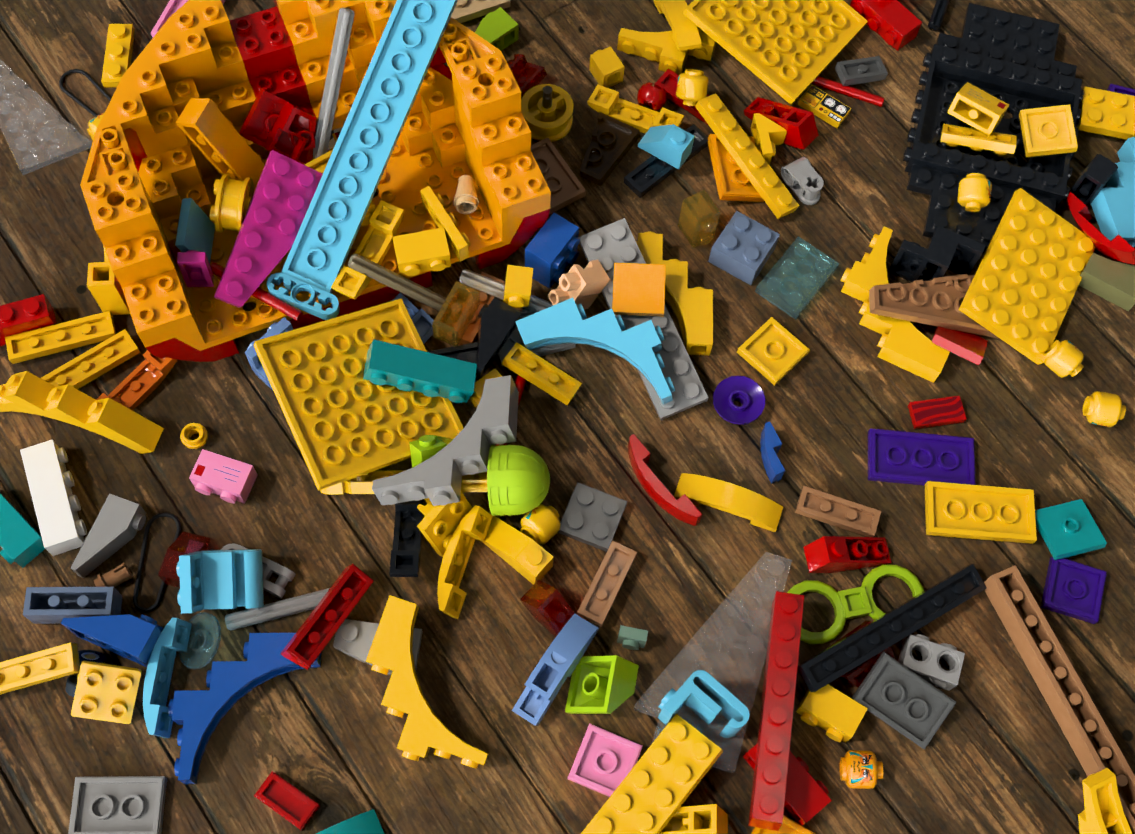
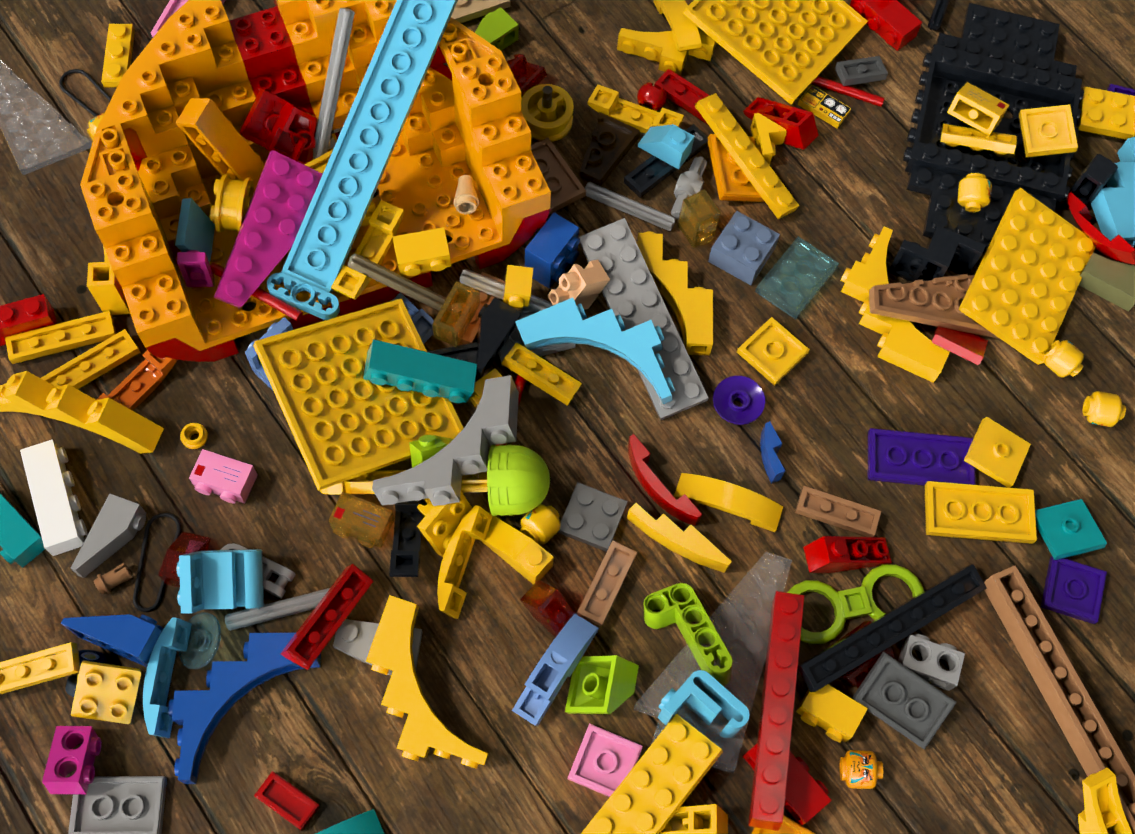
sand blue brick [23,587,123,624] -> none
yellow plate [420,186,470,262] -> none
yellow brick [589,46,625,88] -> none
light orange tile [612,263,666,317] -> none
sand green plate [617,625,648,650] -> none
yellow head [676,69,709,106] -> none
light grey piece [781,157,824,205] -> none
tile [908,396,966,429] -> none
none -> dark pink brick [42,726,101,795]
none -> clear yellow brick [328,492,395,548]
none -> light grey axle [585,182,675,231]
none -> yellow slope [627,503,732,573]
none -> lime beam [644,583,733,686]
none -> light grey axle [671,156,707,219]
none -> yellow plate [964,417,1031,488]

